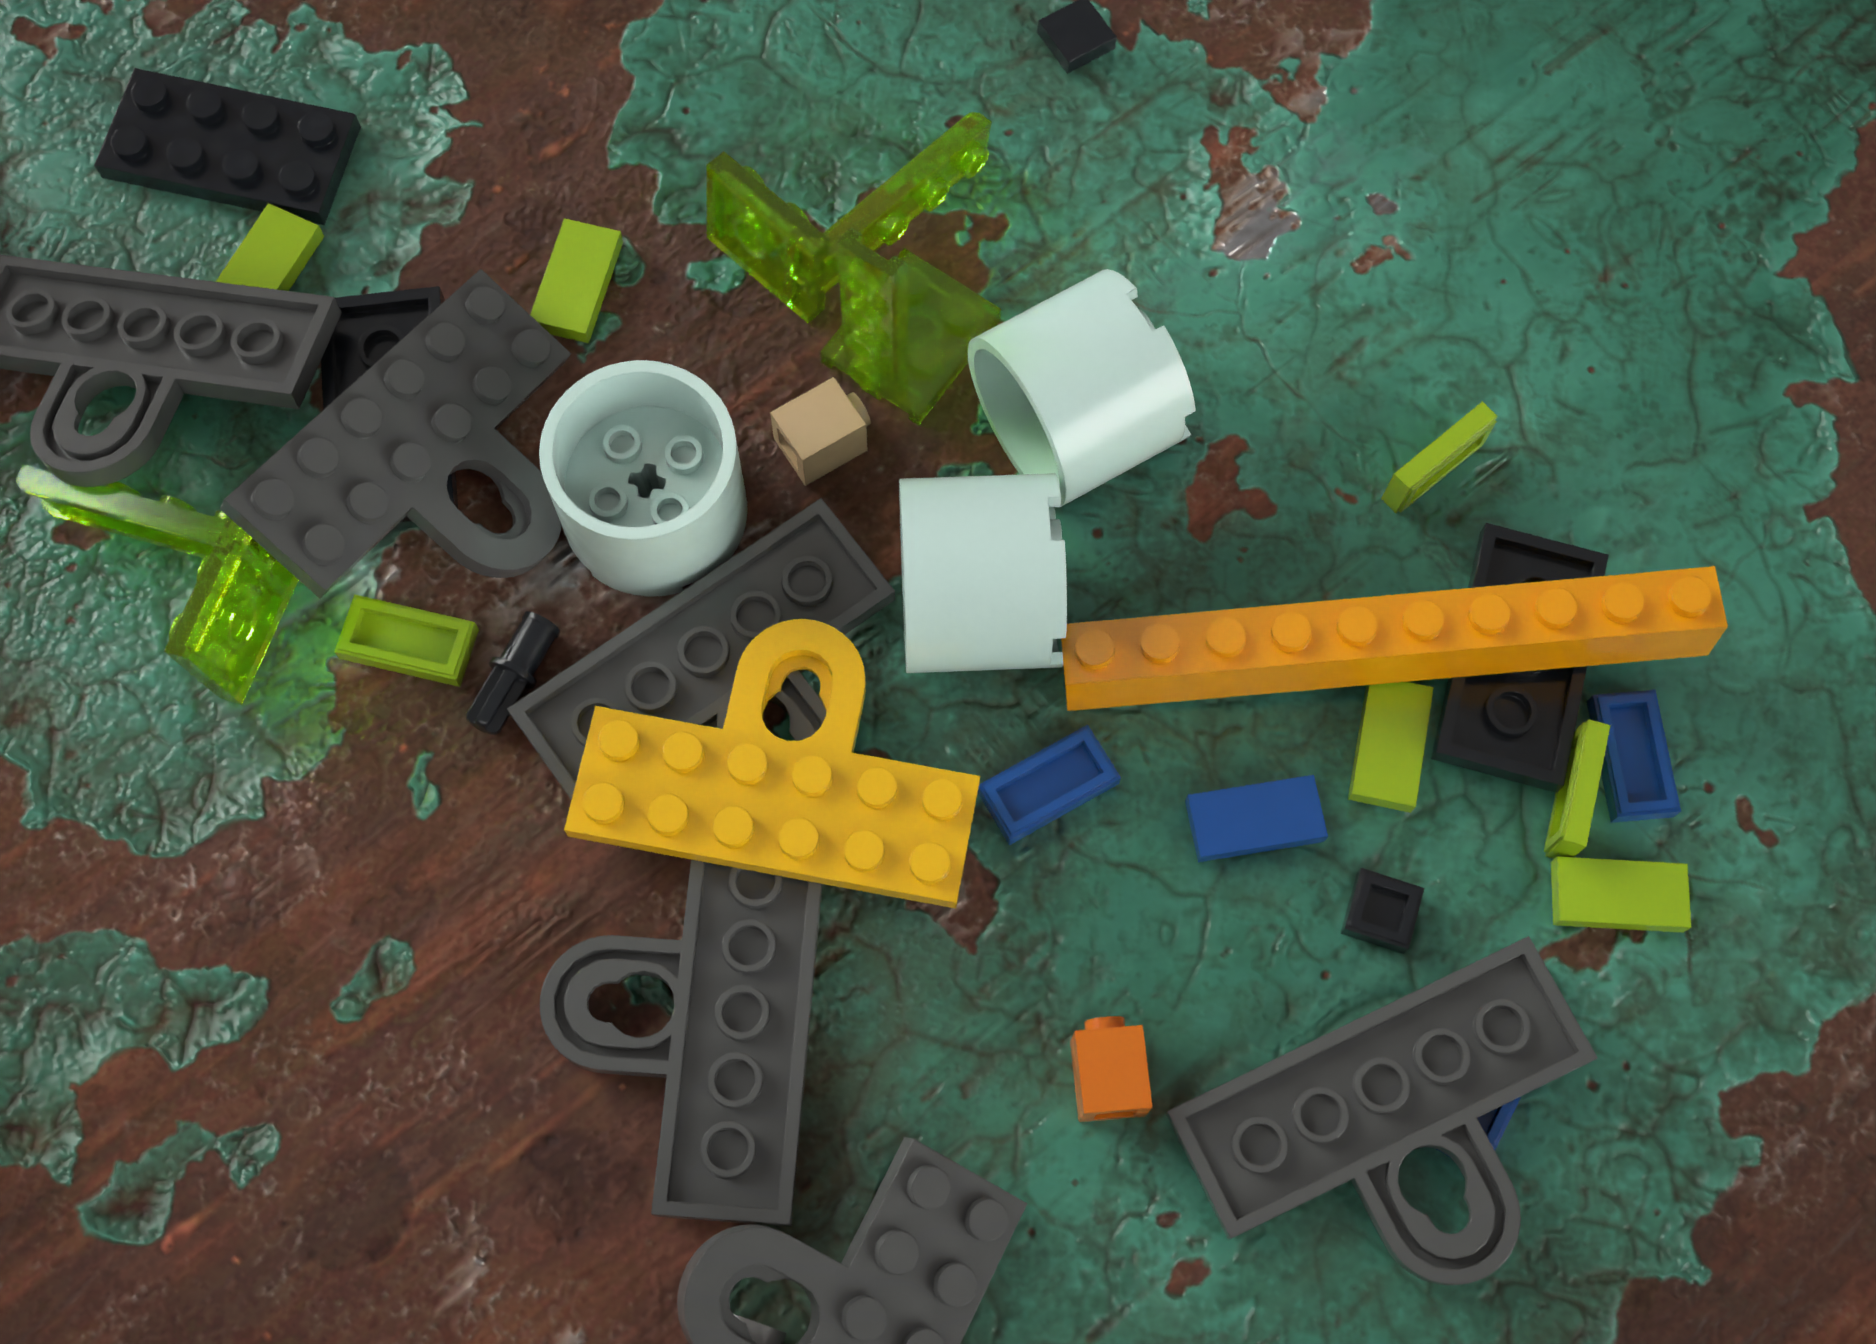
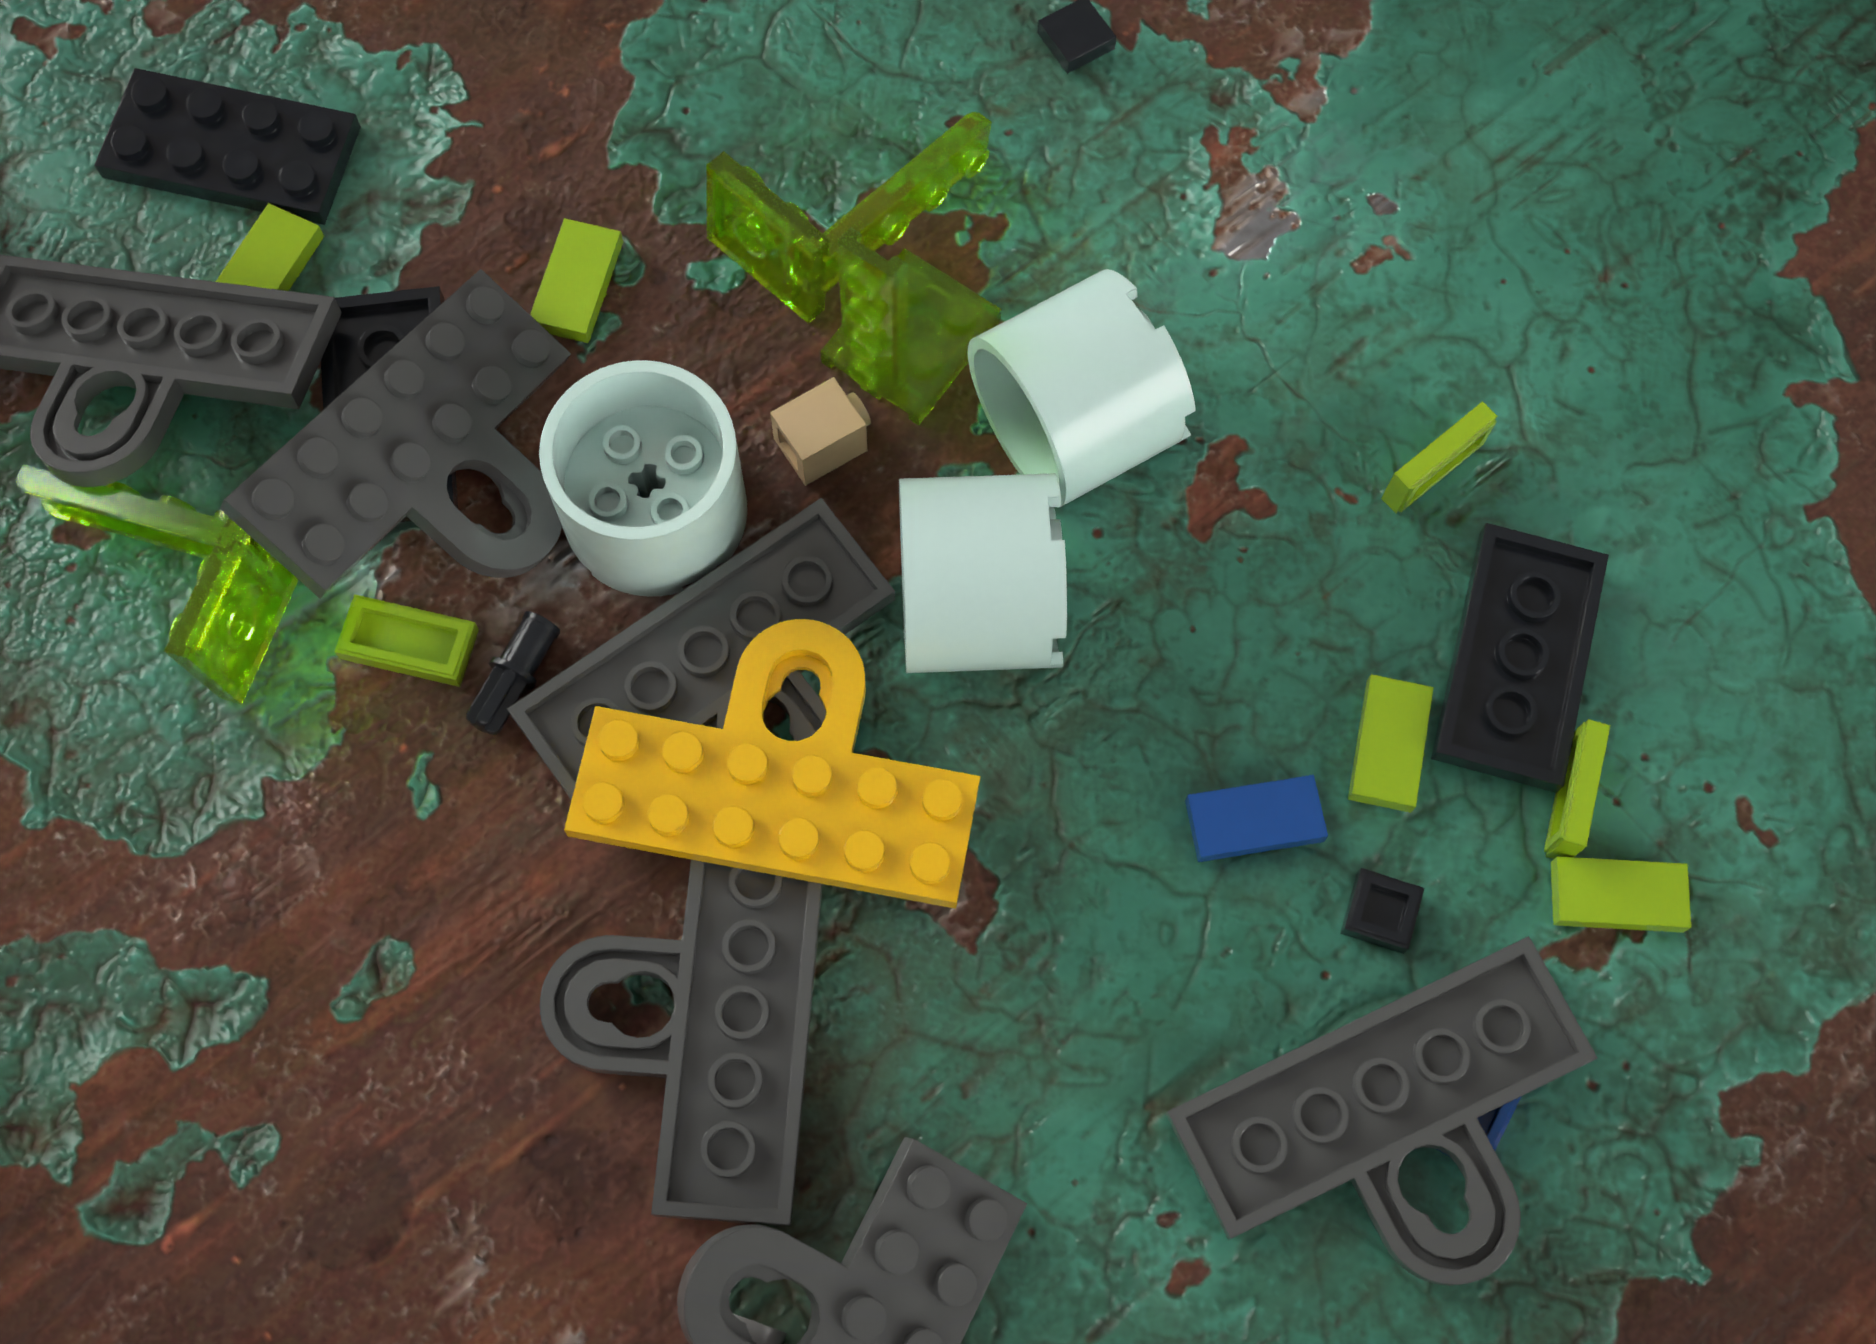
blue tile [978,725,1121,845] -> none
light orange brick [1061,566,1728,711] -> none
orange brick [1070,1016,1153,1122] -> none
blue tile [1587,690,1681,823] -> none

